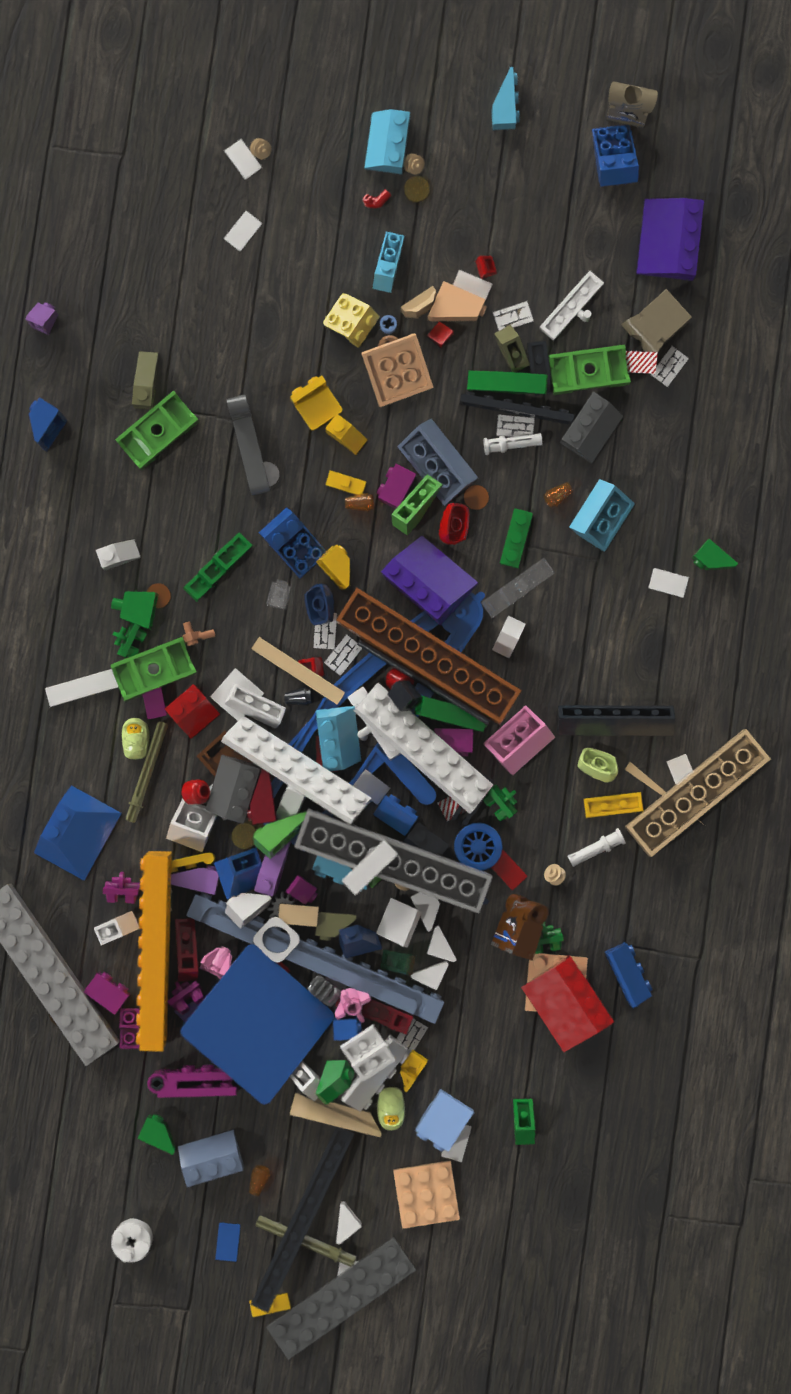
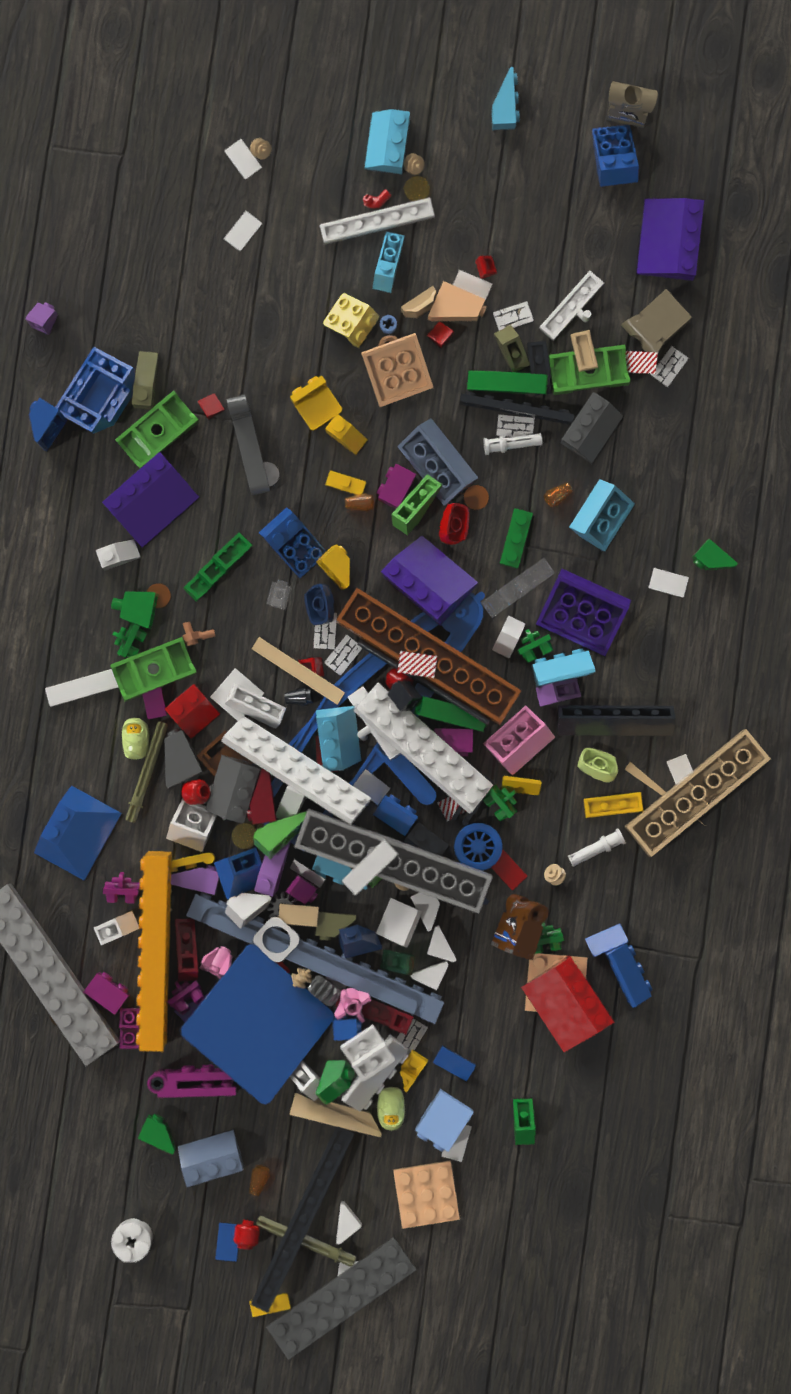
none -> blue slope [55,347,135,434]
none -> dark purple slope [102,452,200,548]
none -> dark grey slope [165,729,204,789]
none -> red slope [198,393,224,420]
none -> red head [233,1220,260,1250]
none -> white sticker [290,860,325,887]
none -> tan wheel [291,968,312,989]
none -> white tile [320,198,435,244]
none -> sticker [397,651,437,678]
none -> blue slope [433,1046,476,1082]
none -> yellow slope [501,776,542,795]
none -> green hips [517,629,553,663]
none -> medium azure slope [531,648,596,687]
none -> dark purple slope [536,568,631,656]
none -> medium lavender slope [536,678,581,706]
none -> tan tile [570,330,598,372]
none -> slope [585,923,629,957]

